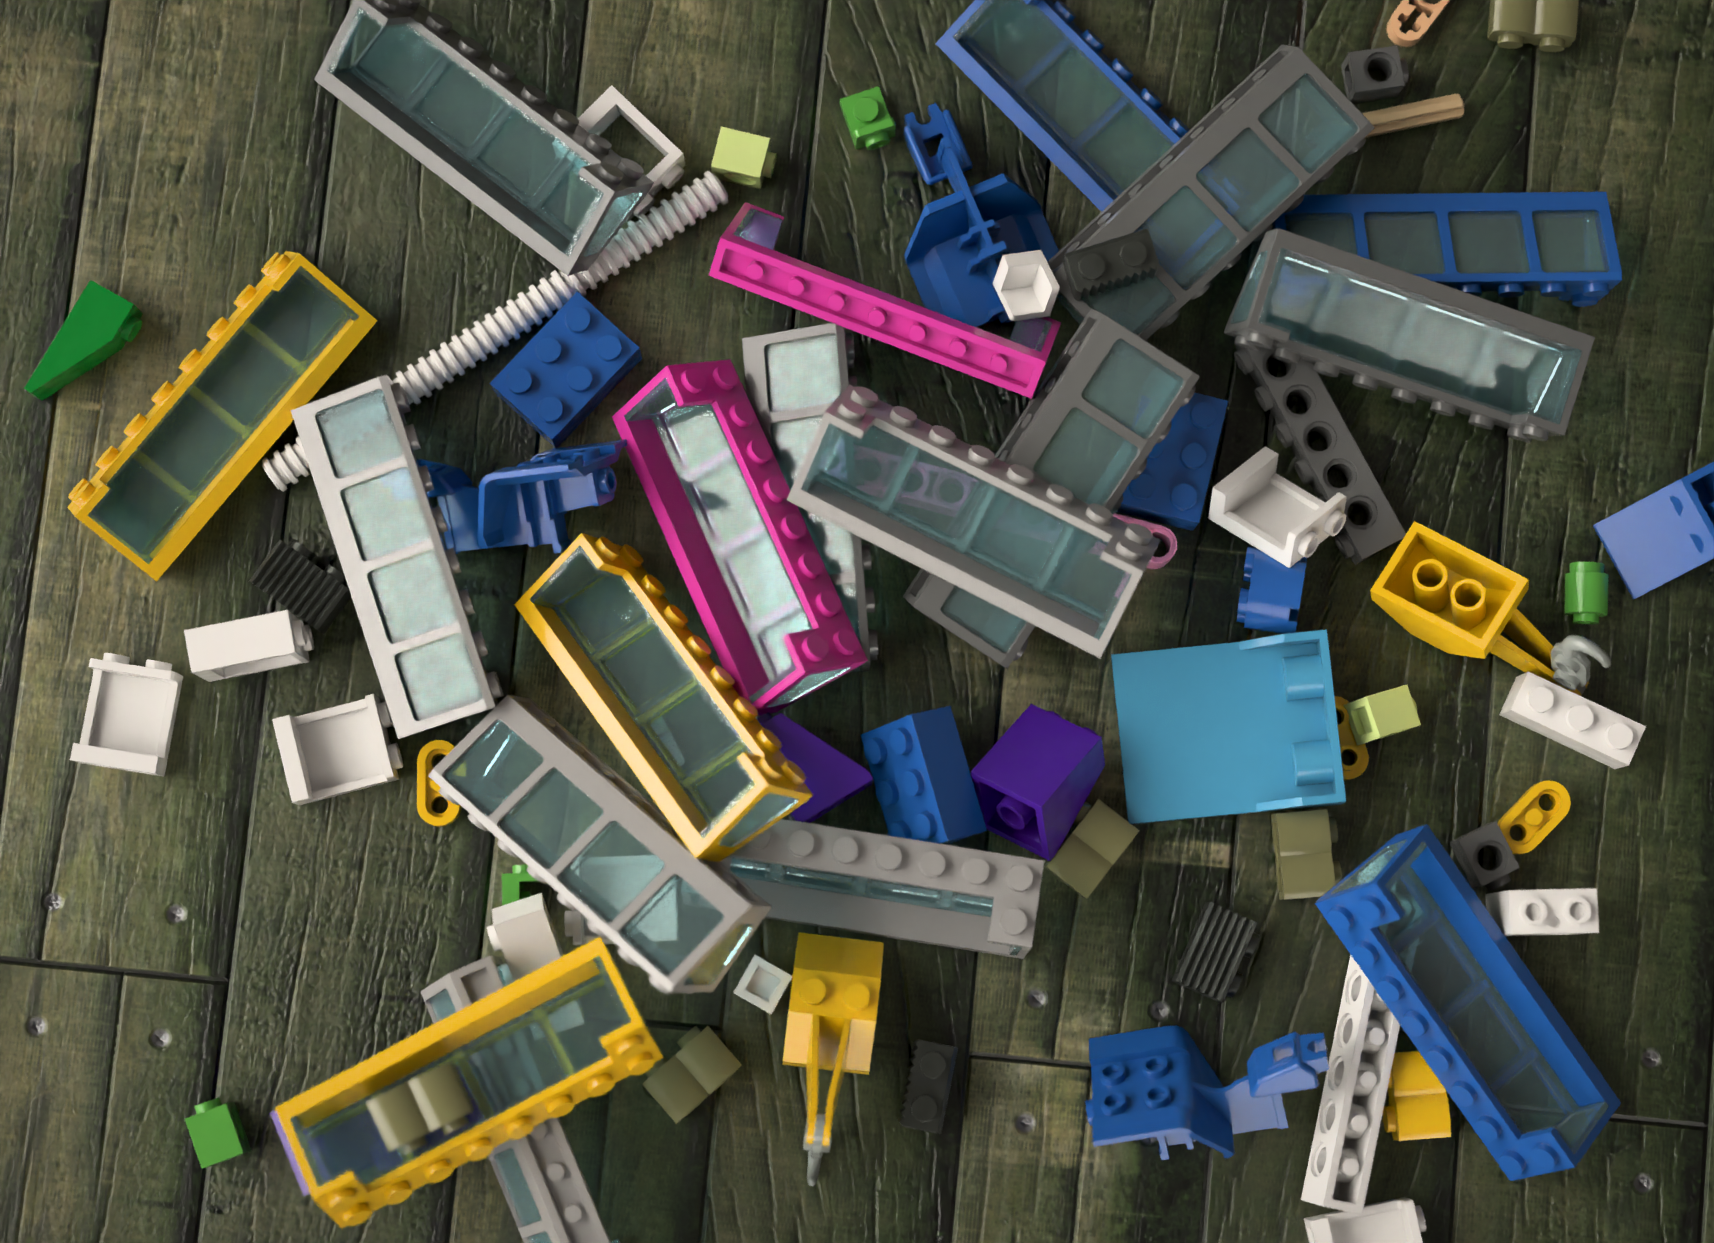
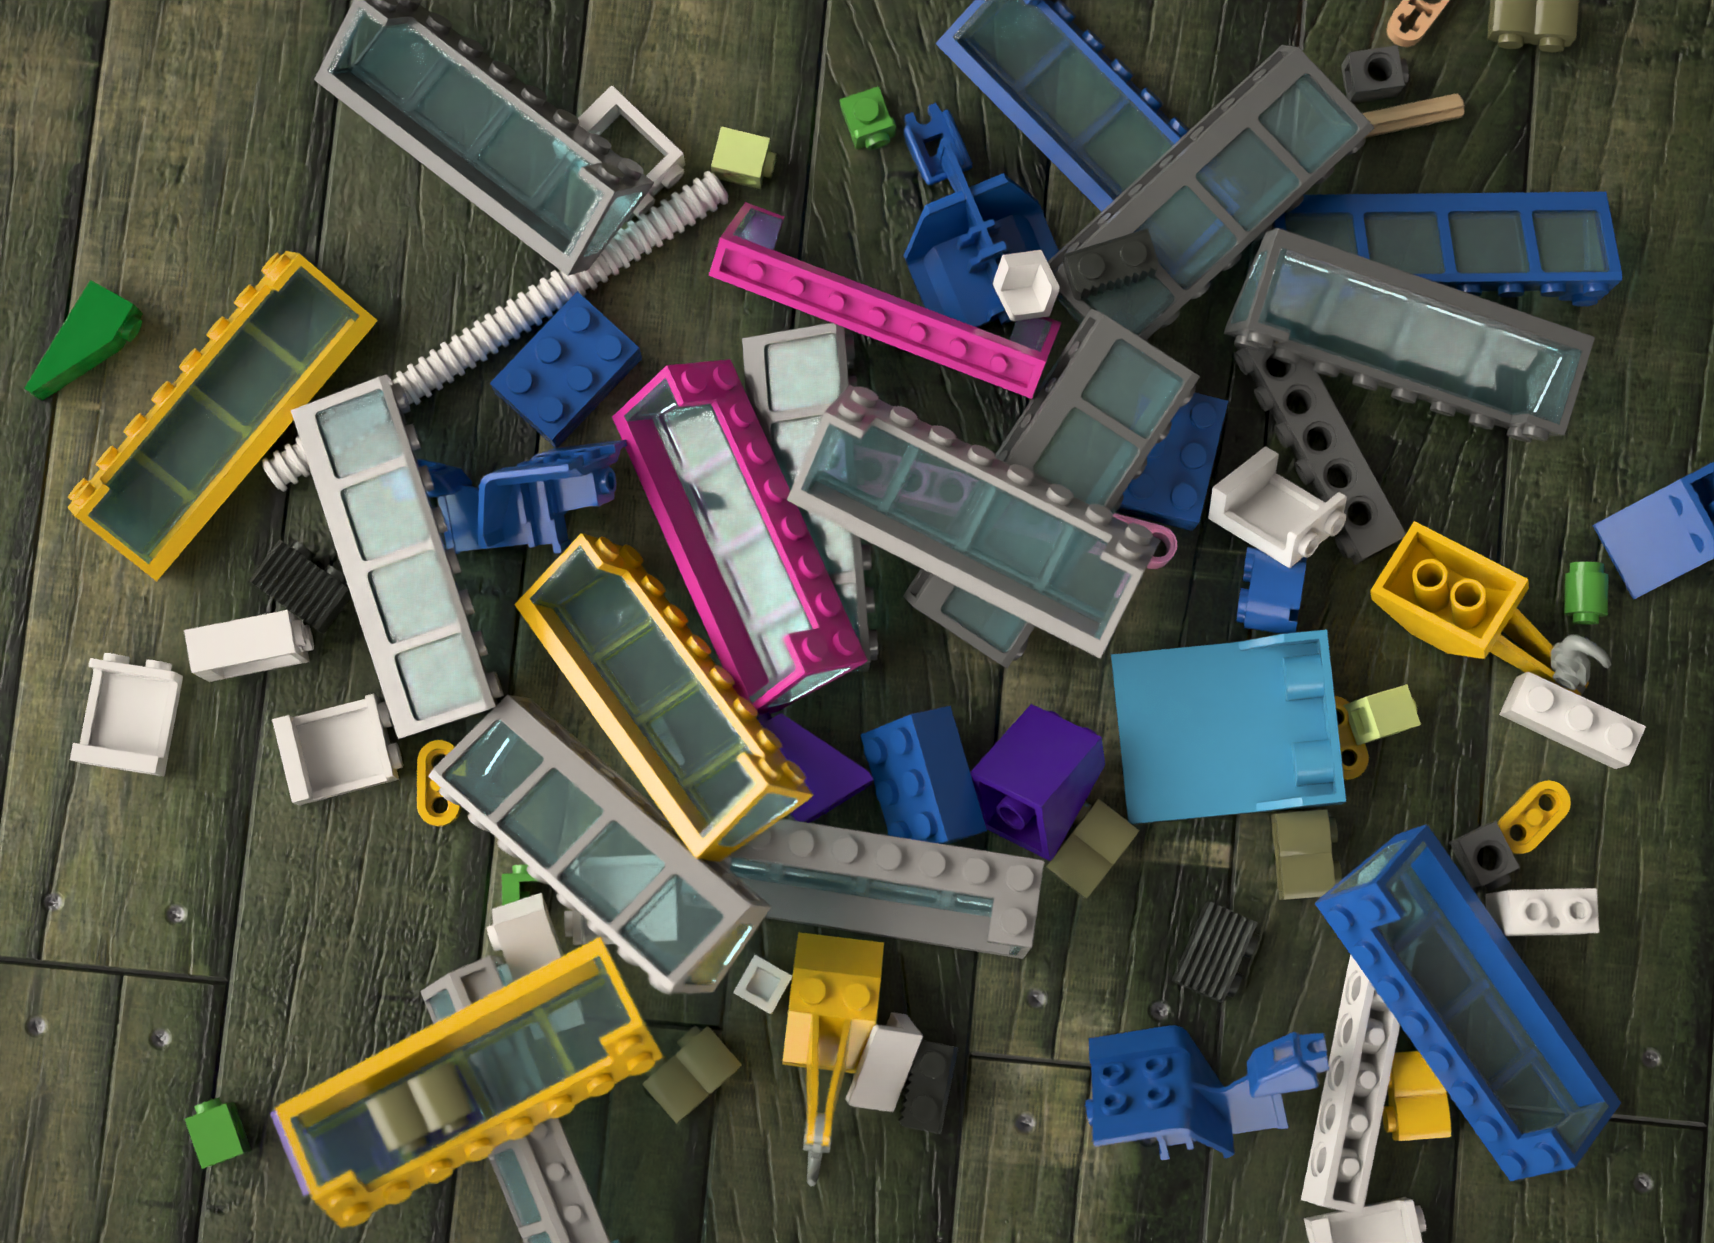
none -> white panel [846,1012,923,1112]

